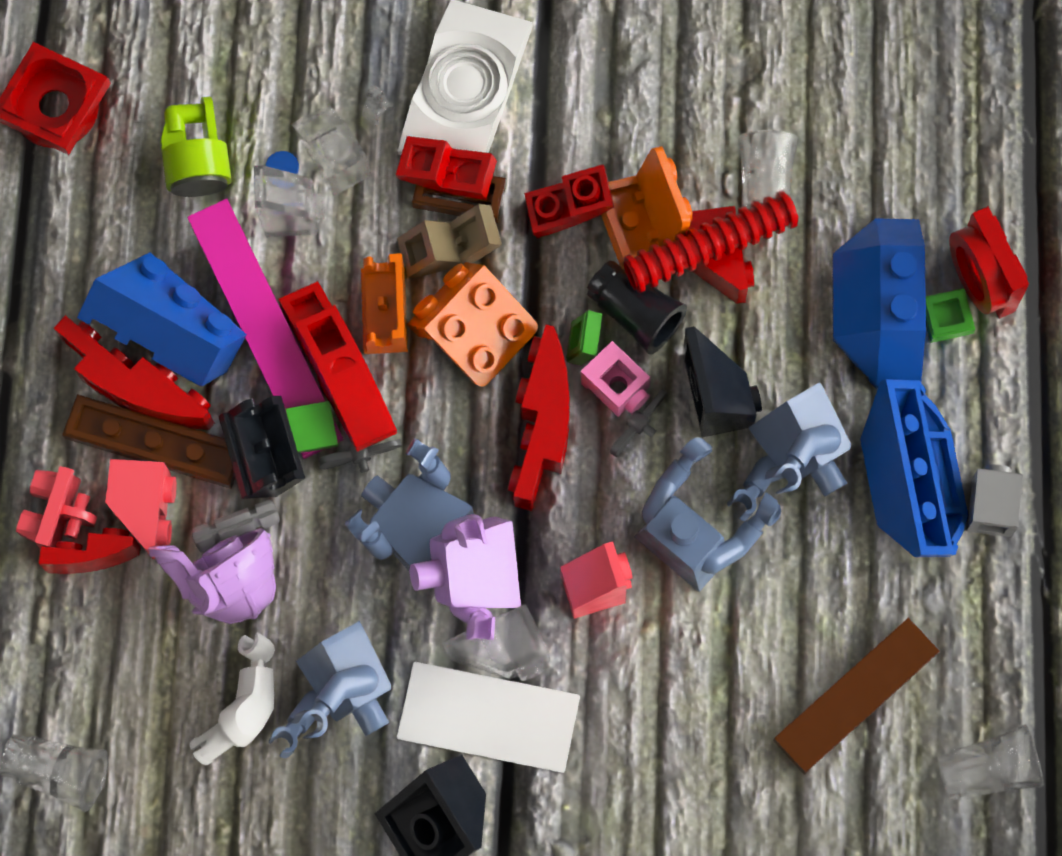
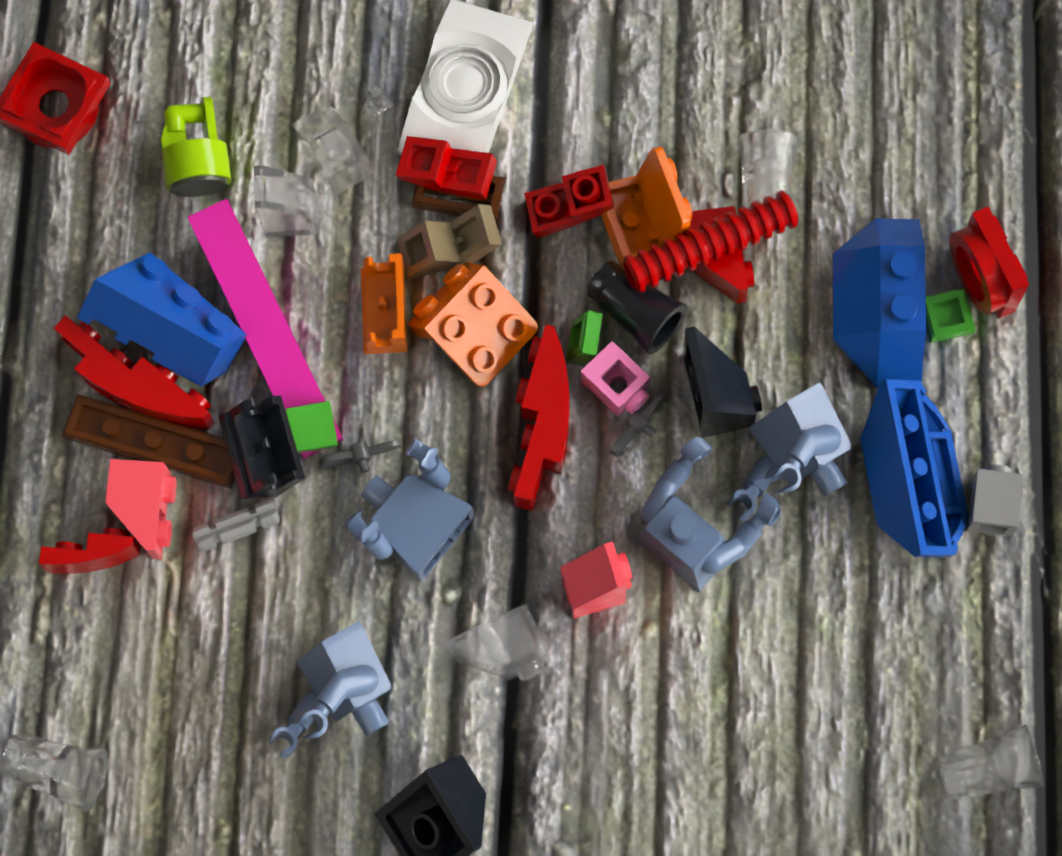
coral hips [16,466,97,549] -> none
lavender head [148,528,276,624] -> none
white arm [190,632,275,765] -> none
blue piece [265,151,299,184] -> none
red slope [278,281,397,452] -> none
white sticker [397,662,580,773] -> none
torso [409,514,521,640] -> none
reddish brown tile [773,617,940,775] -> none

